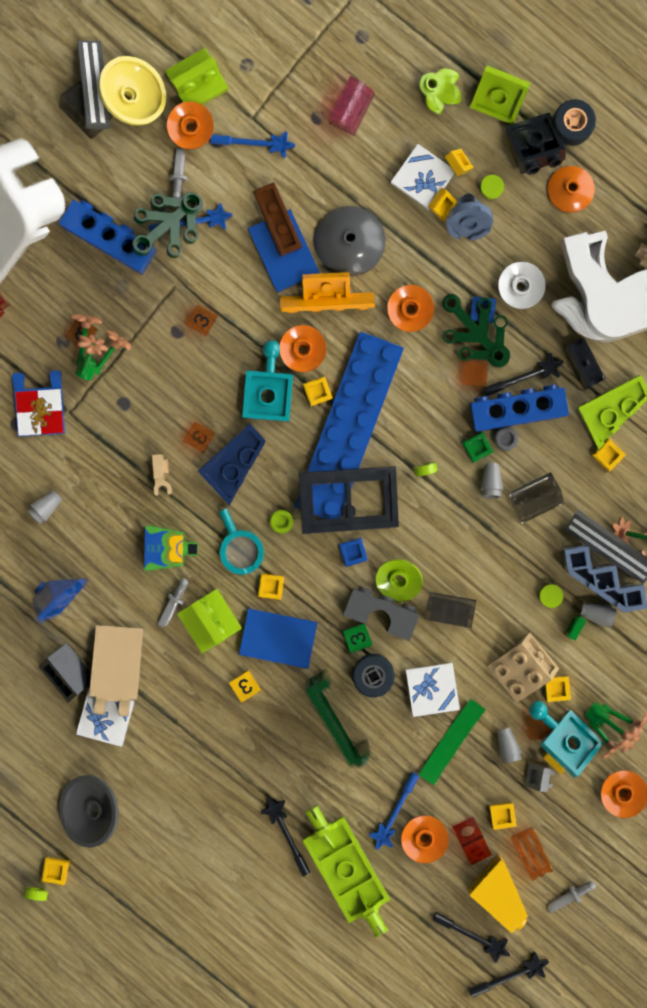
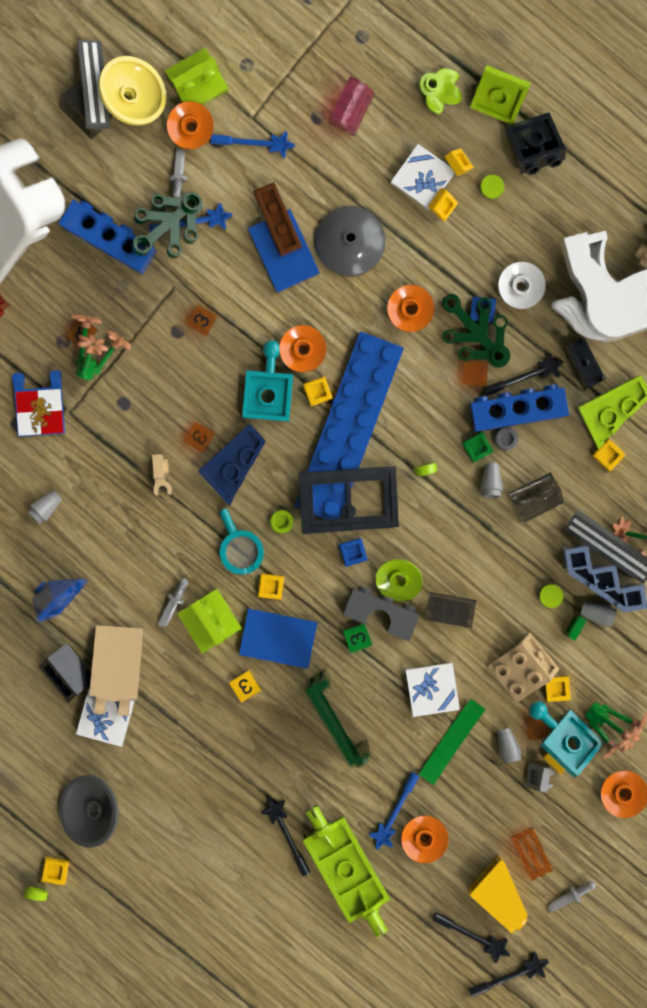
torso [144,526,198,571] -> none
light orange bracket [280,272,375,313] -> none
black wheel [352,654,395,698] -> none
sand blue tile [446,193,494,241] -> none
clear red bracket [453,817,492,865] -> none
yellow tile [489,802,517,830] -> none
orange dish [547,166,594,213] -> none
black wheel [552,99,596,146] -> none

